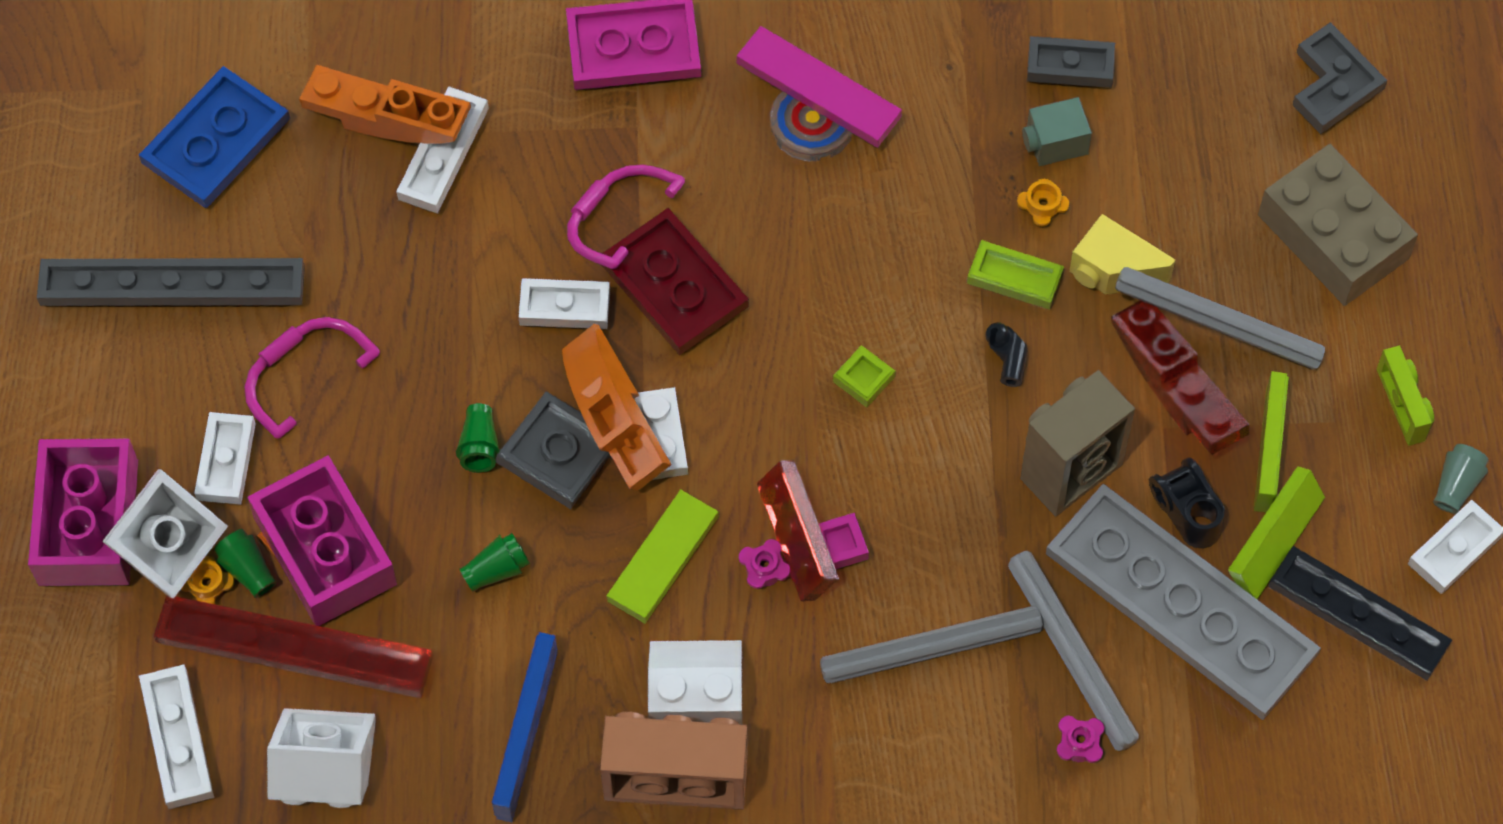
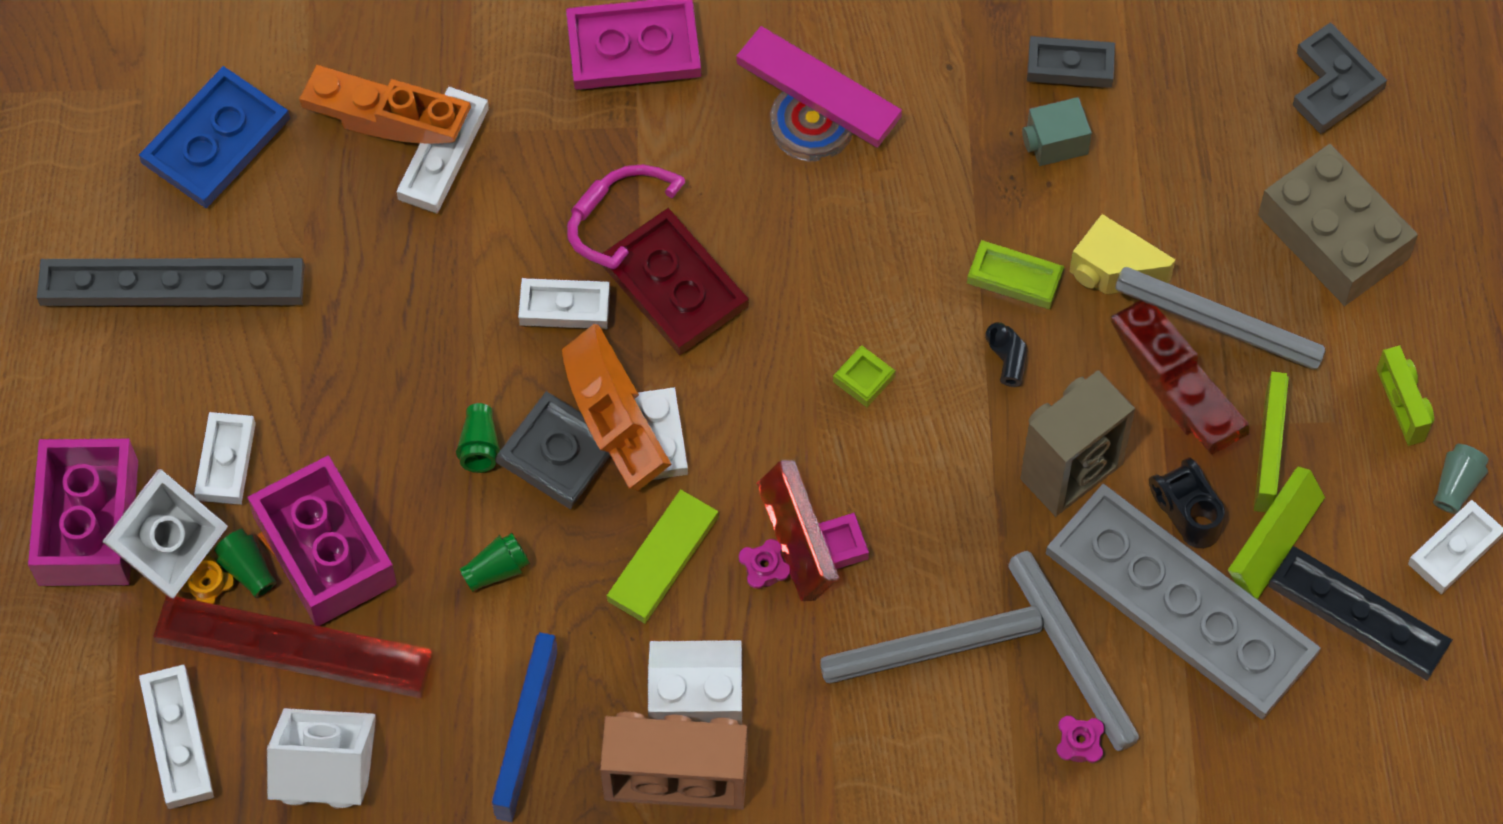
dark pink piece [244,317,380,439] -> none
light orange plate [1017,179,1069,226] -> none

